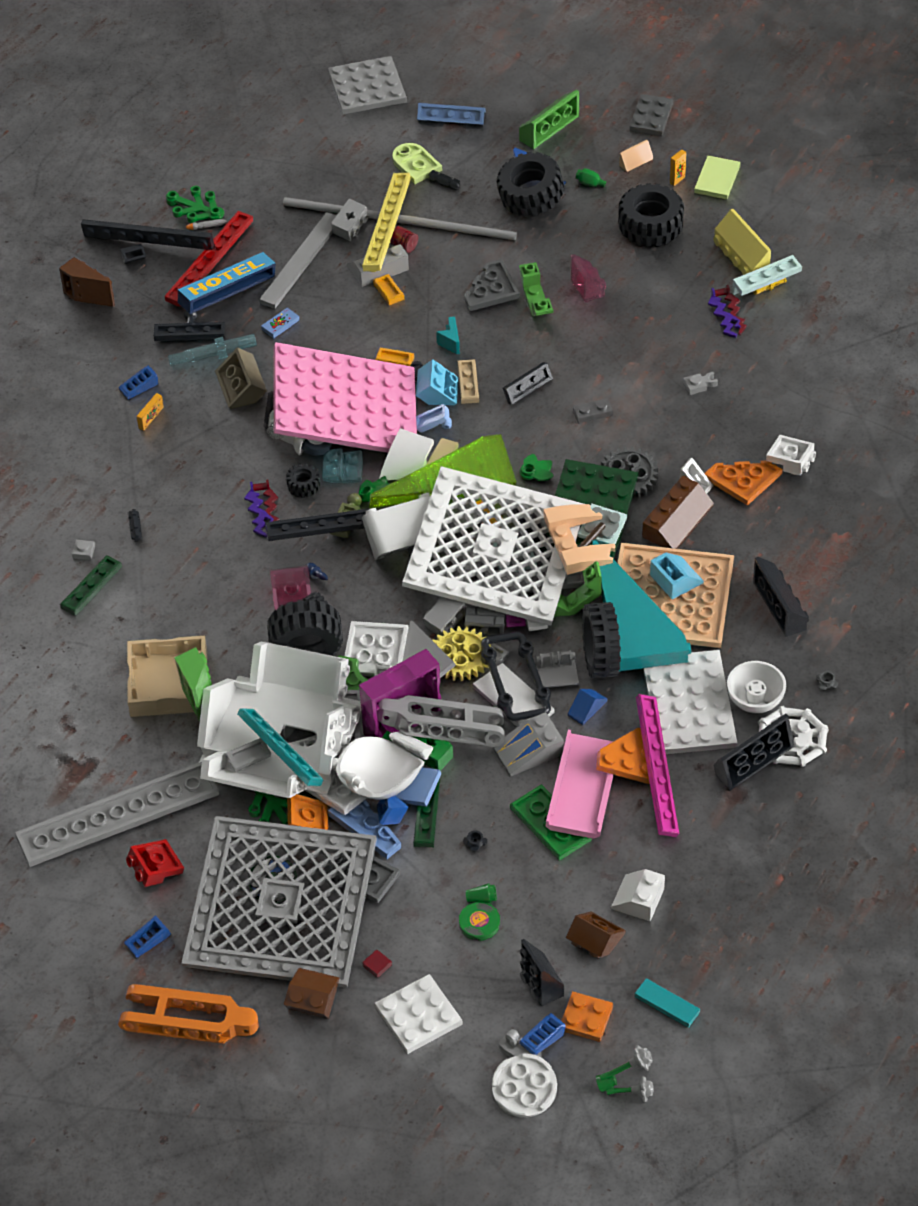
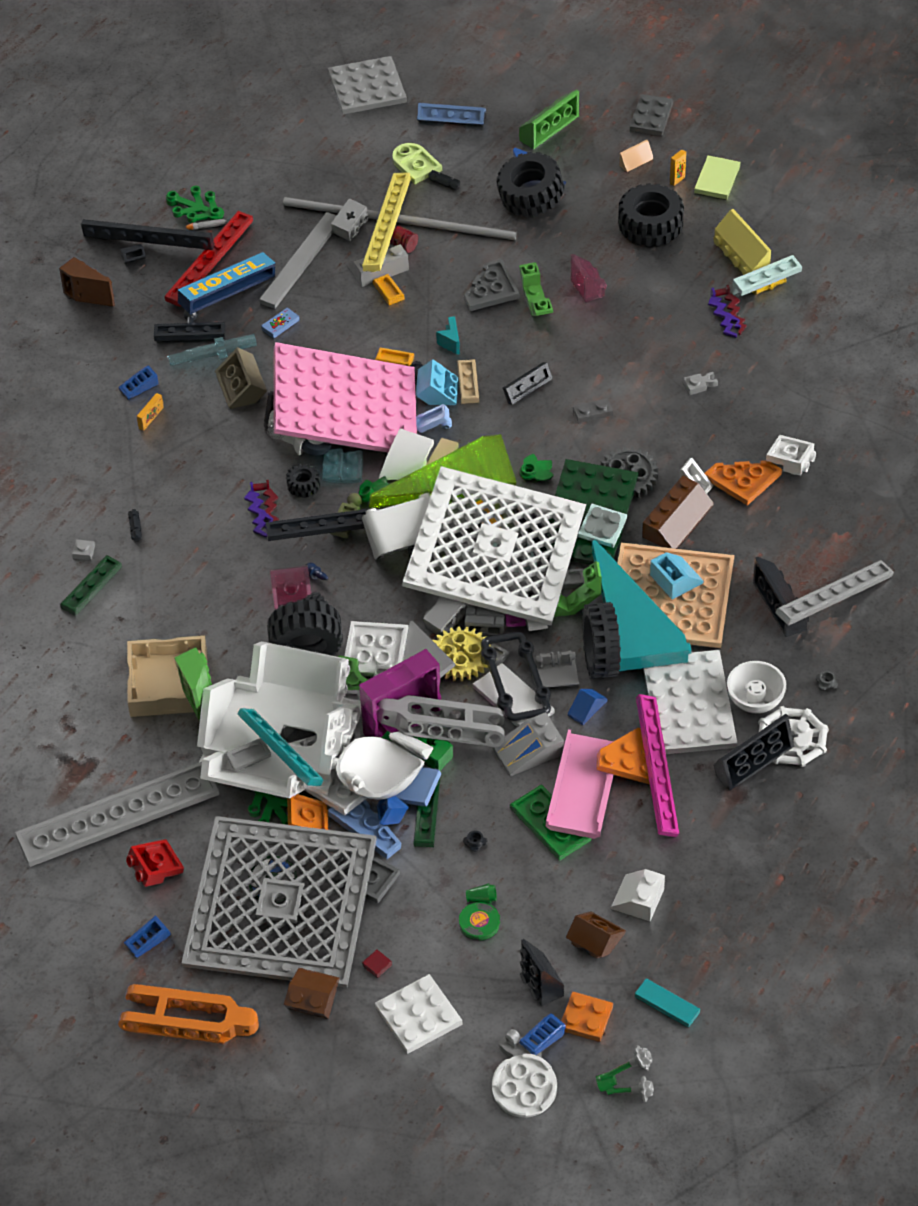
light nougat wedge [544,504,615,575] -> none
green plant [575,168,607,187] -> none
dark brown bar [578,522,606,547] -> none
none -> light grey tile [776,560,894,626]

